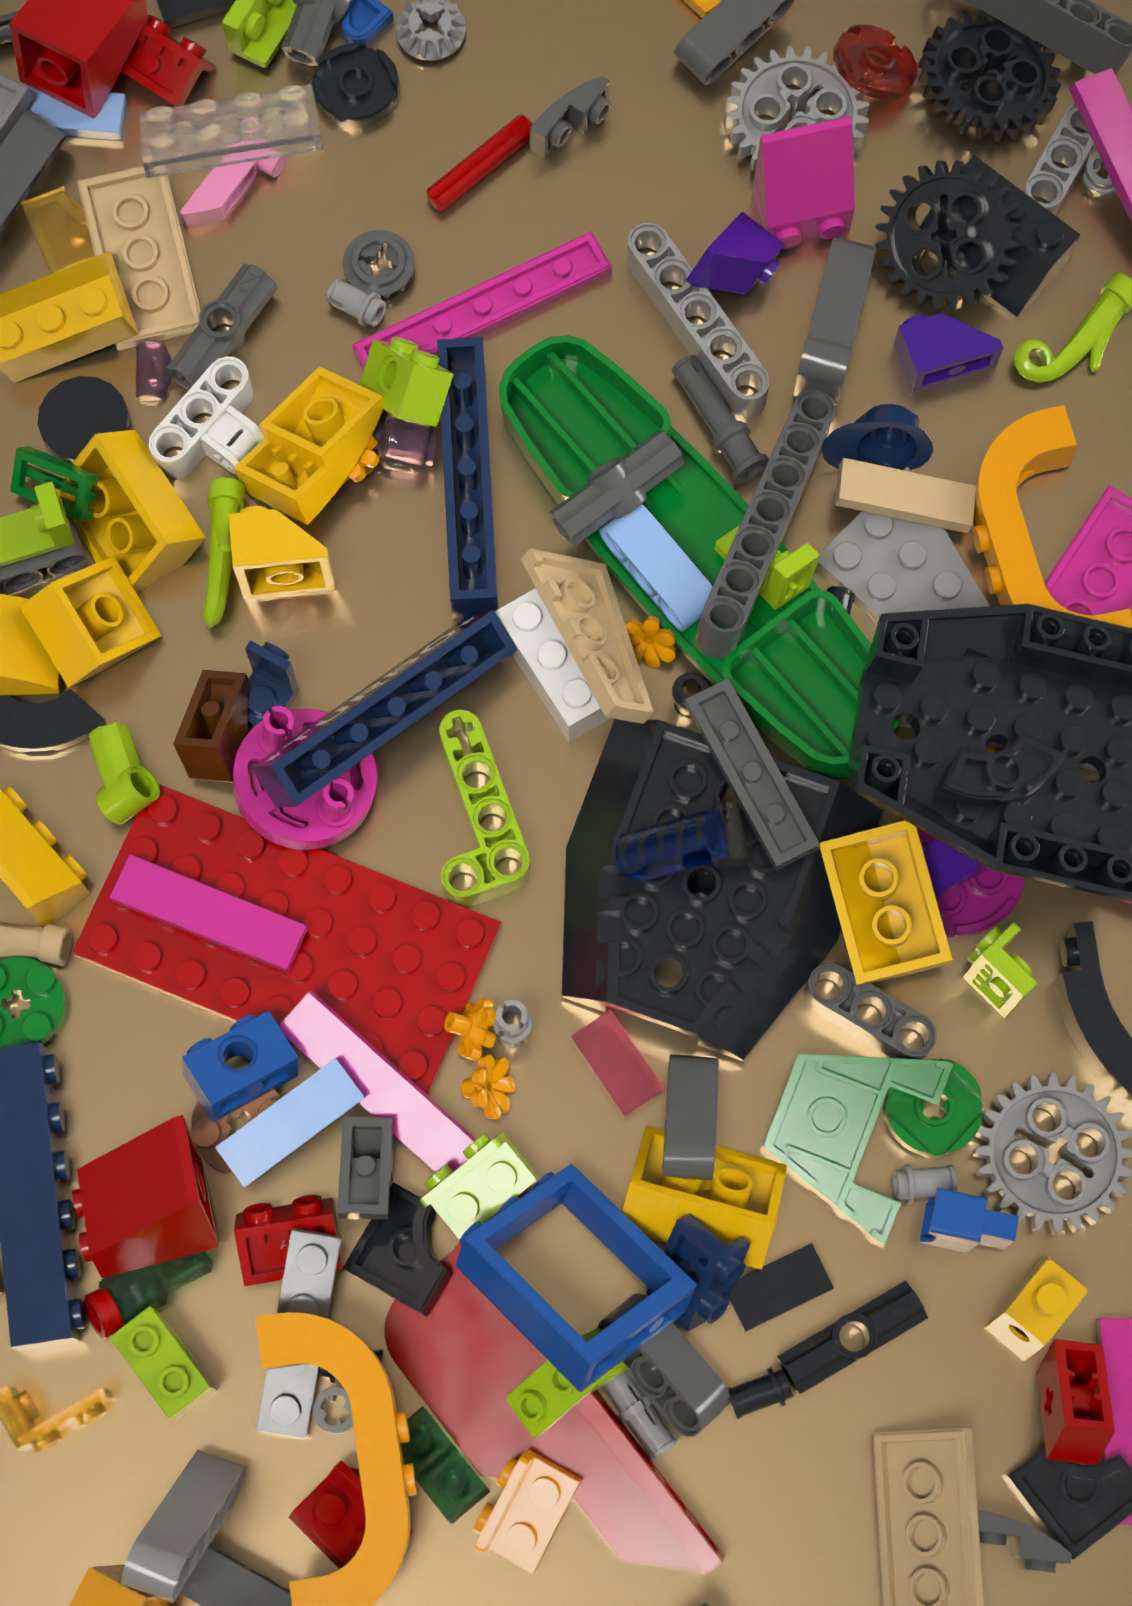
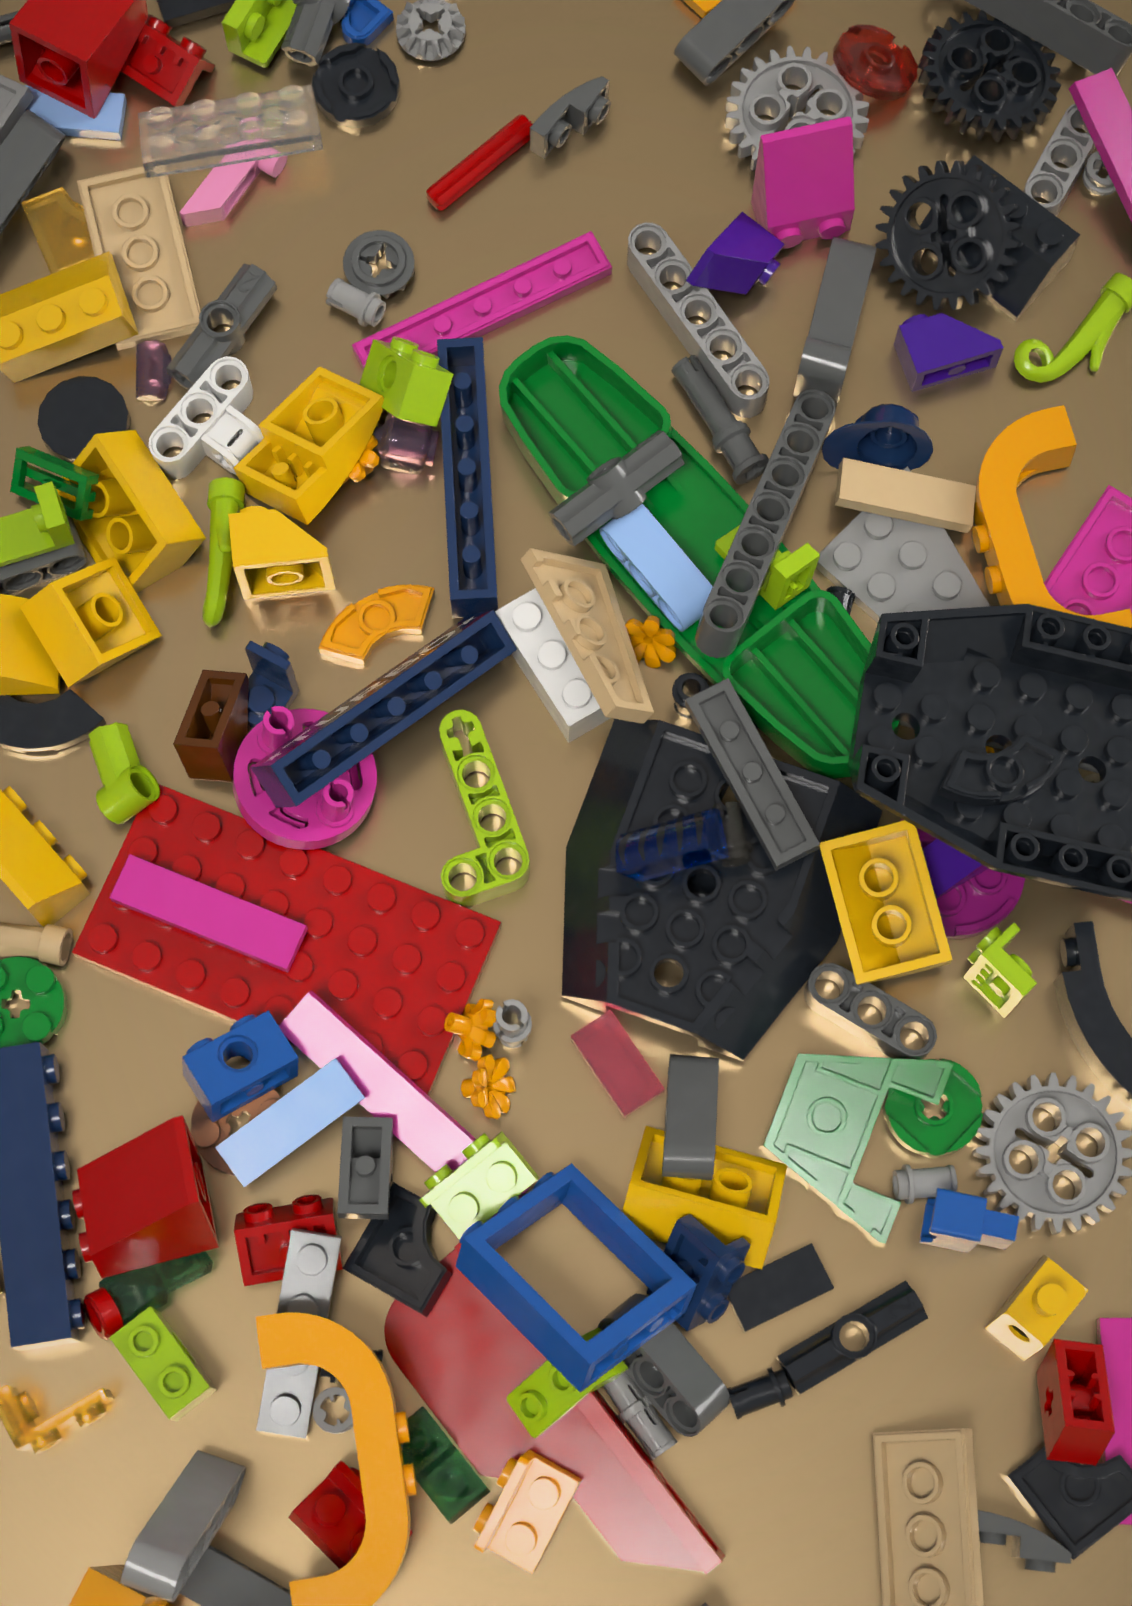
none -> light orange tile [319,584,435,665]

